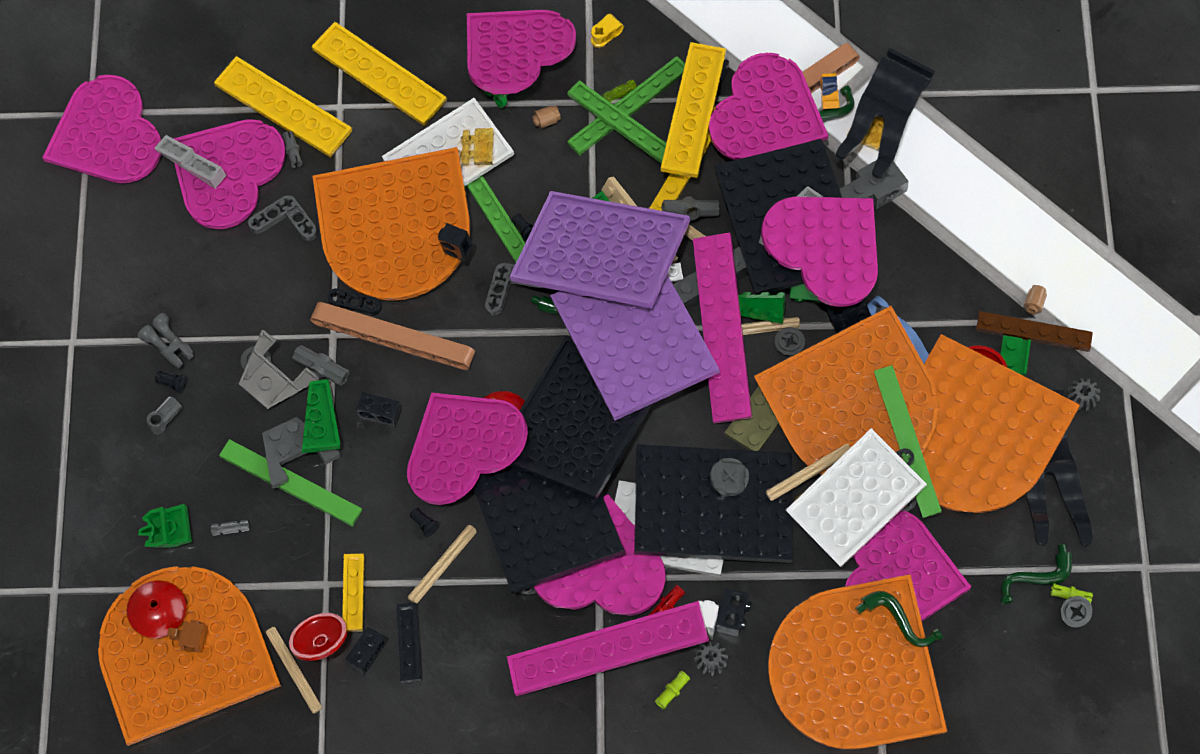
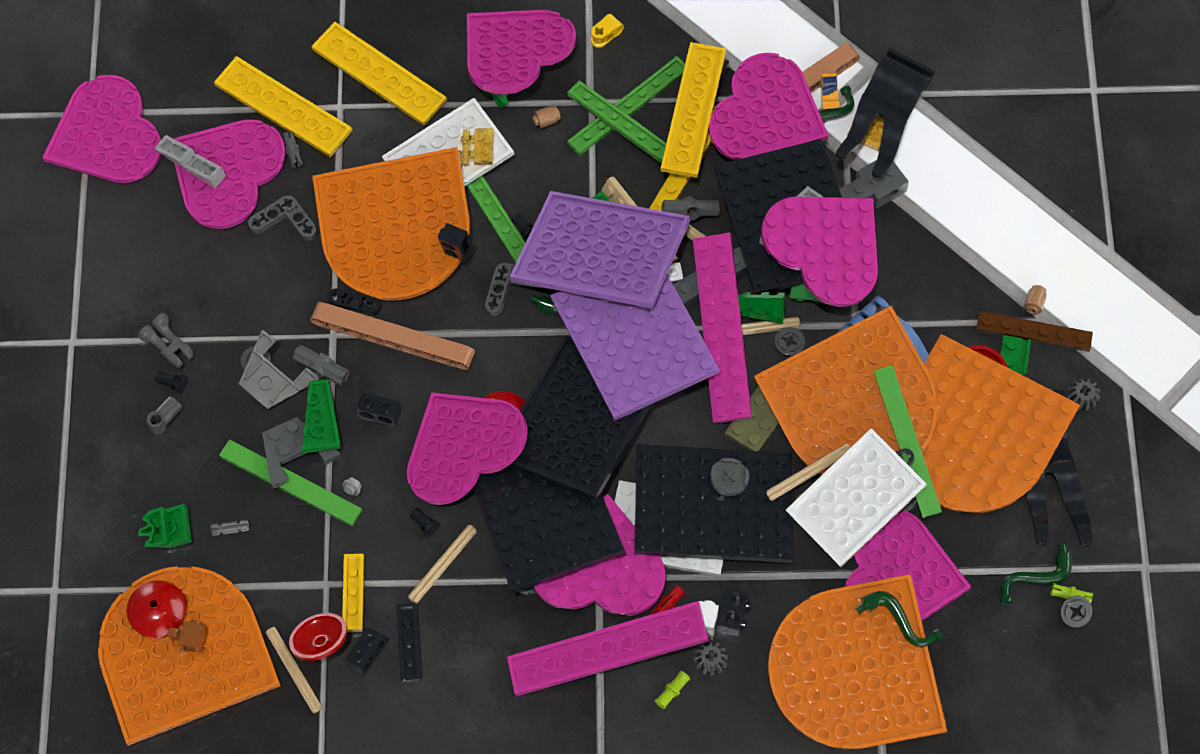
clear neon green axle [603,80,637,102] -> none
black brick [825,299,871,332] -> none
none -> light grey plate [342,477,361,495]

